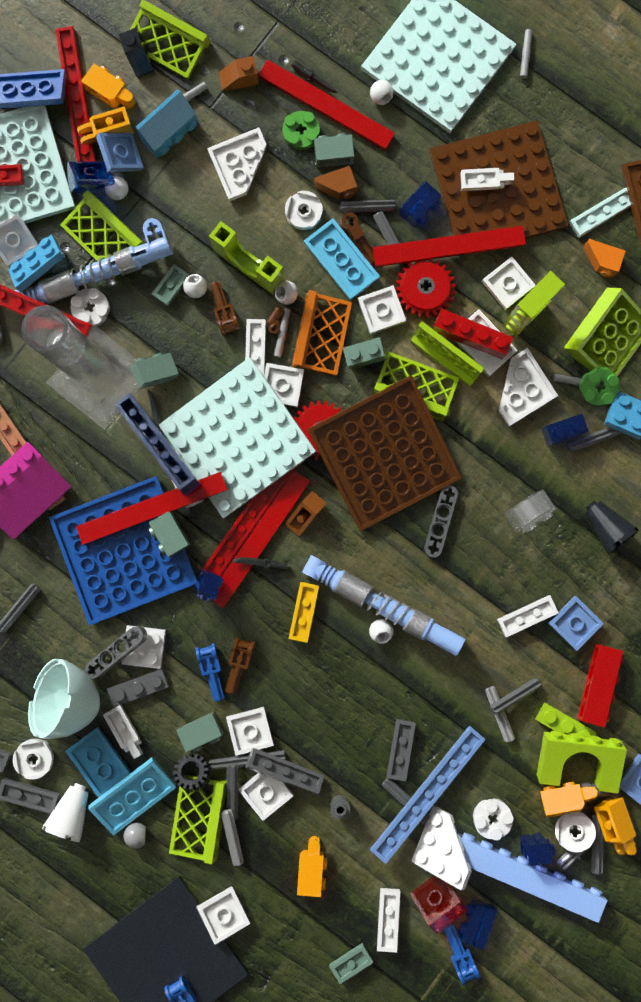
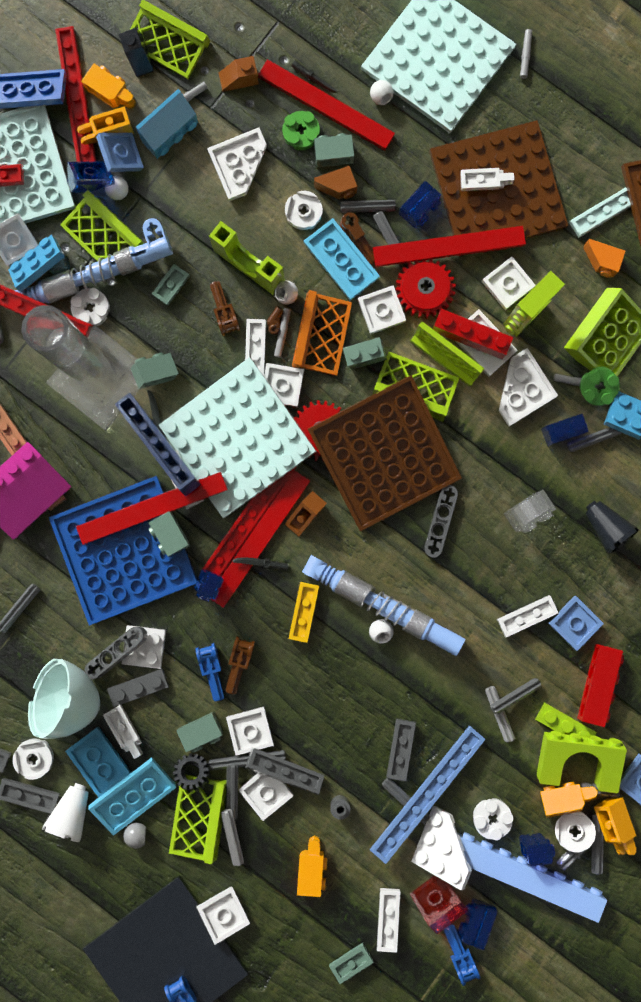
white piece [183,274,207,298] -> none

